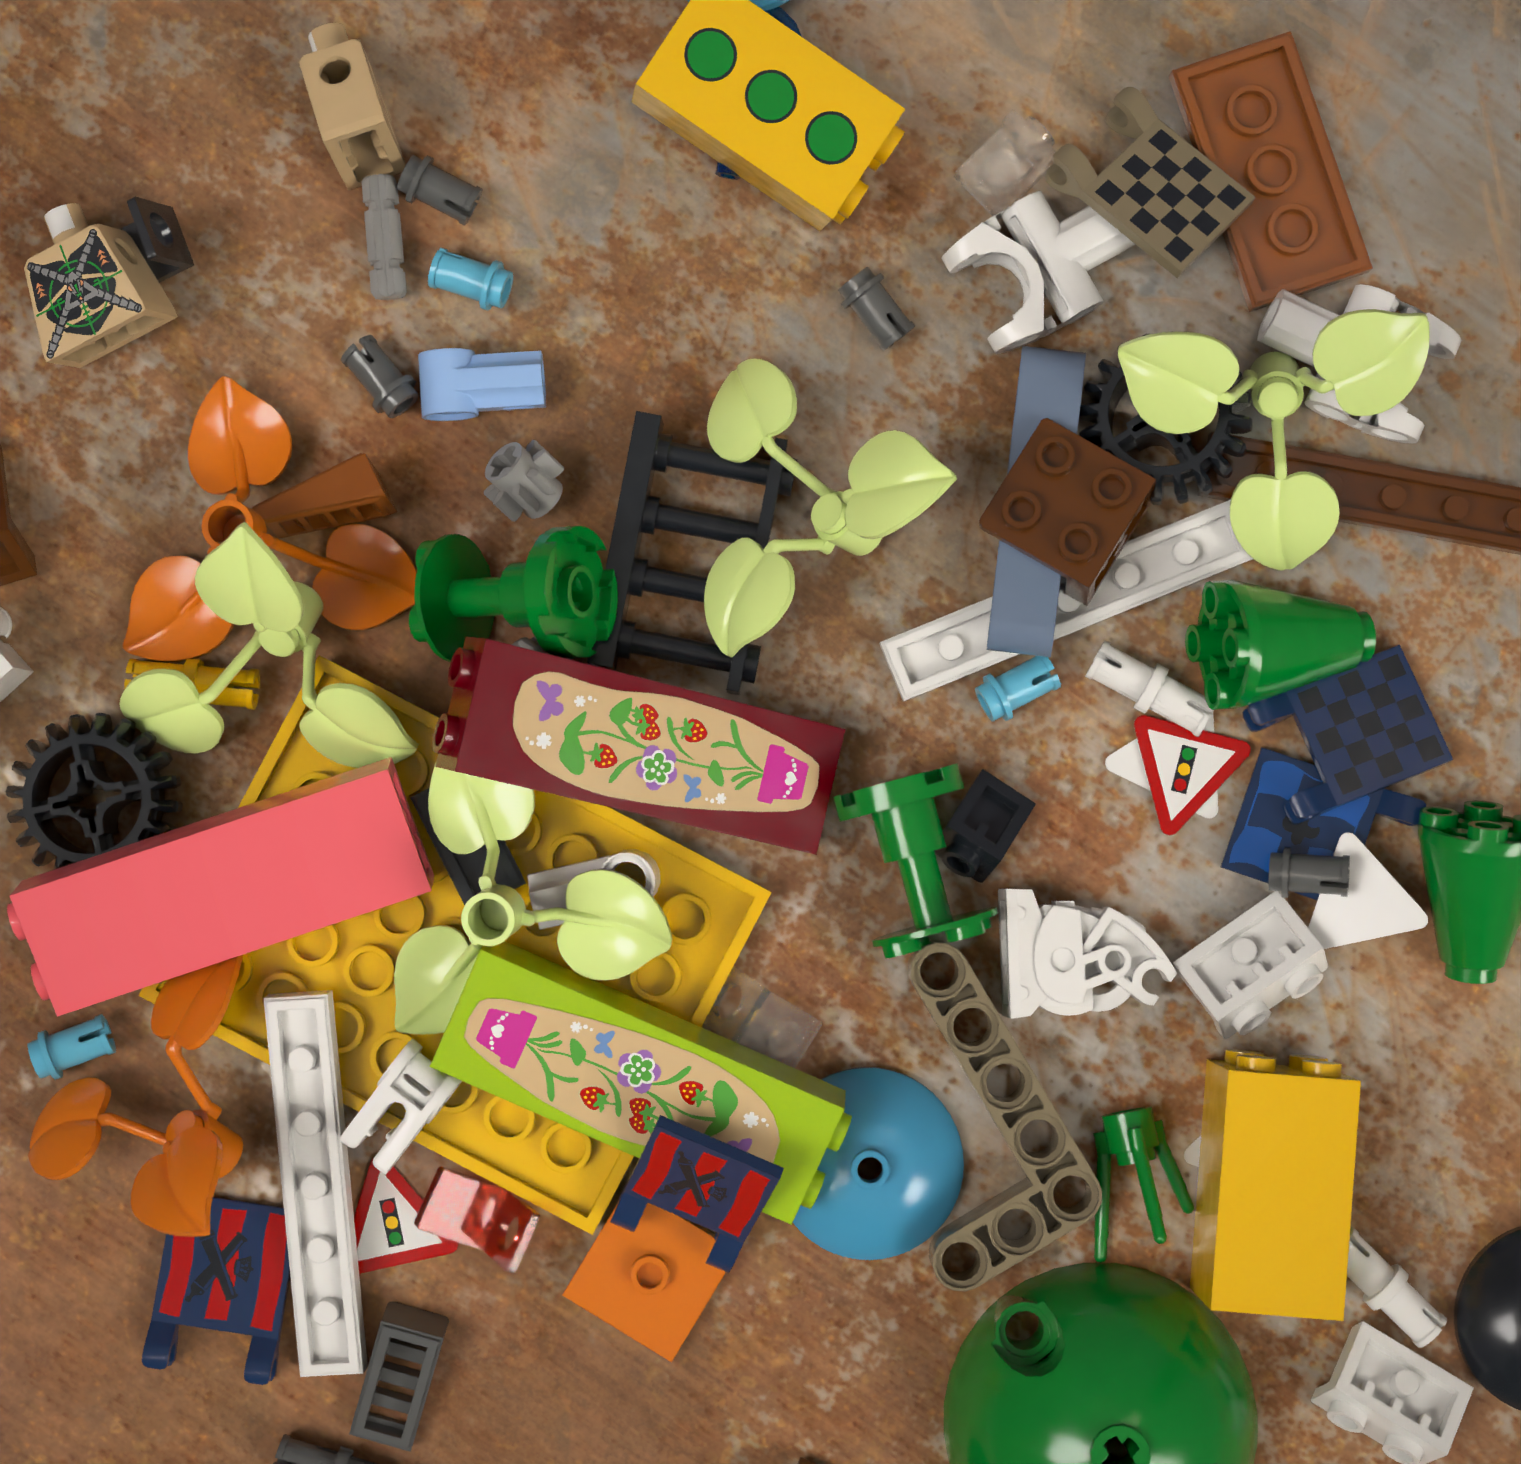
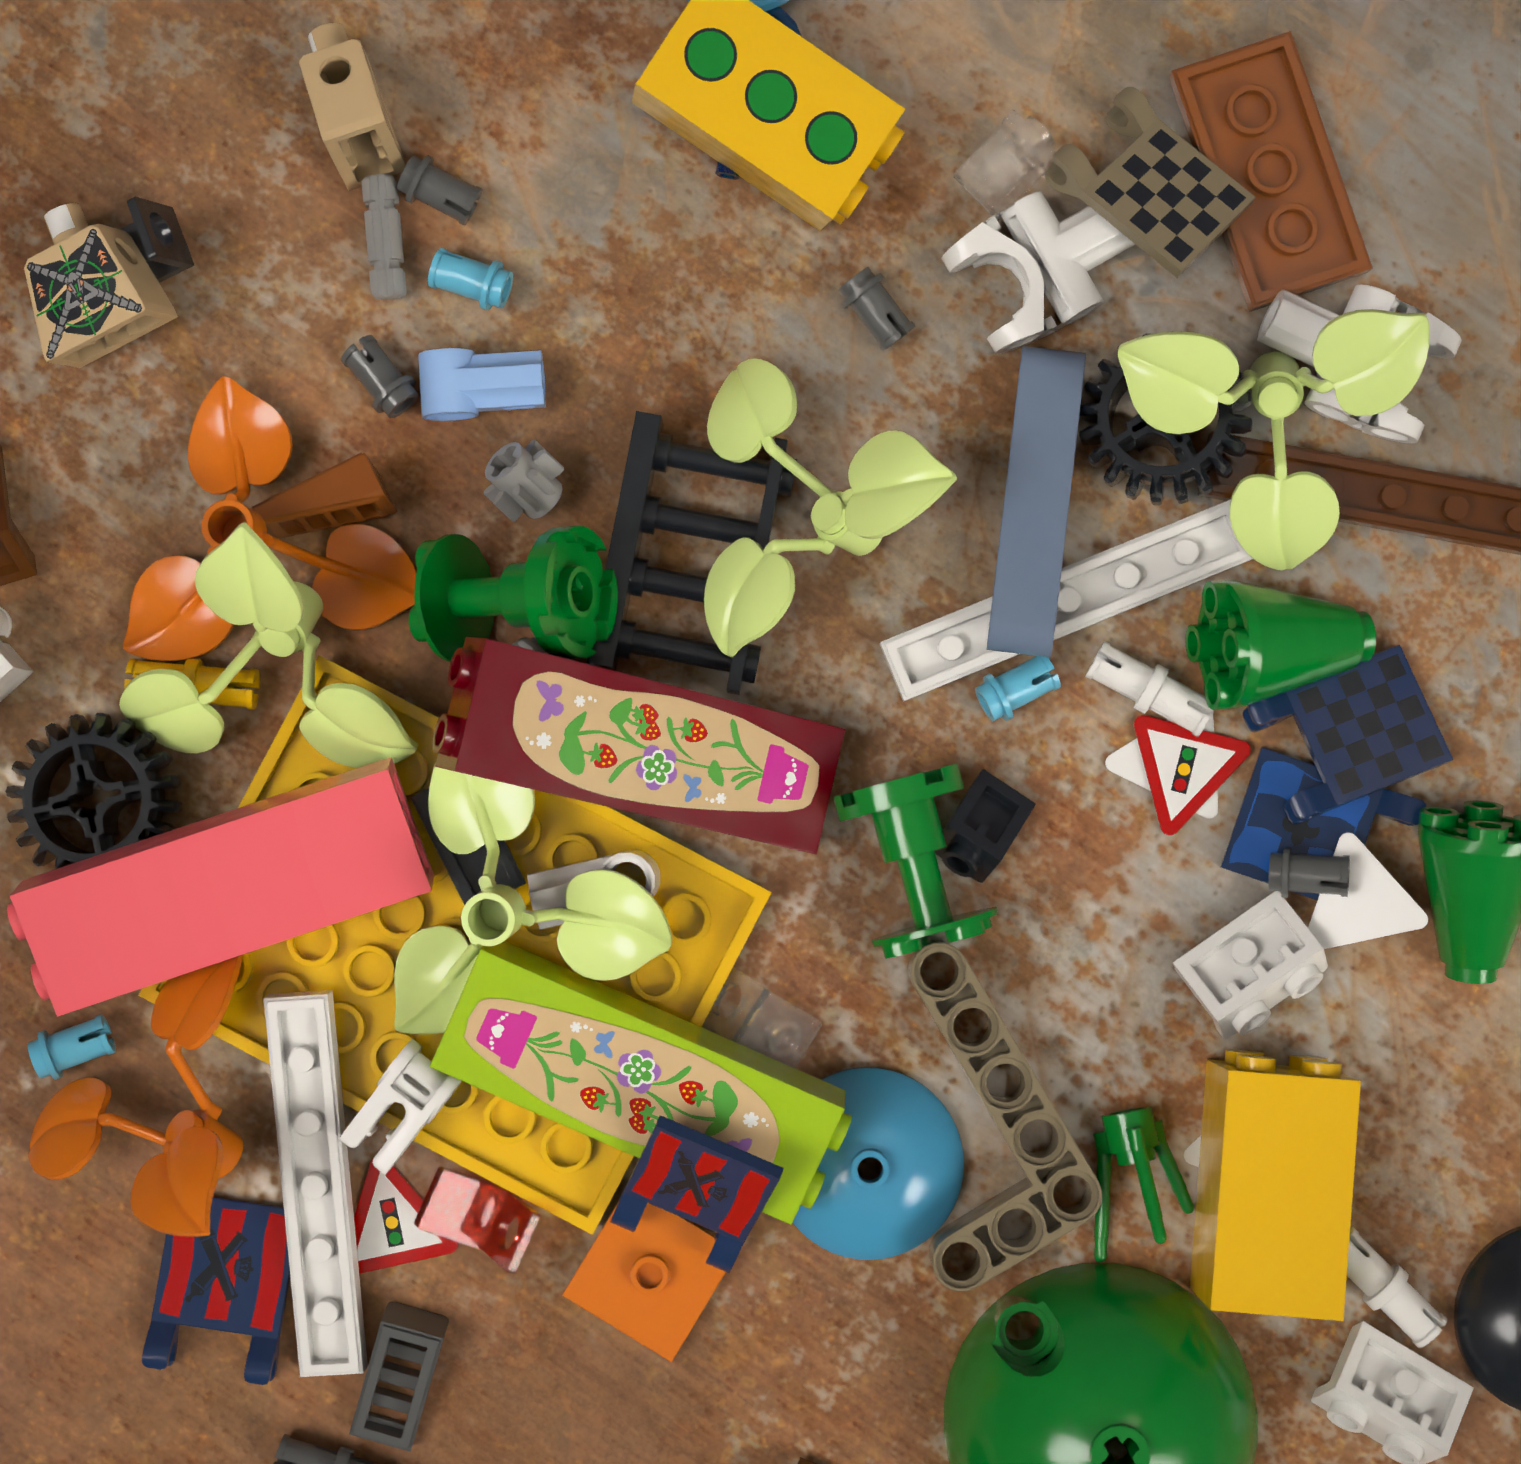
reddish brown bracket [979,418,1156,606] -> none
white piece [998,889,1177,1019] -> none

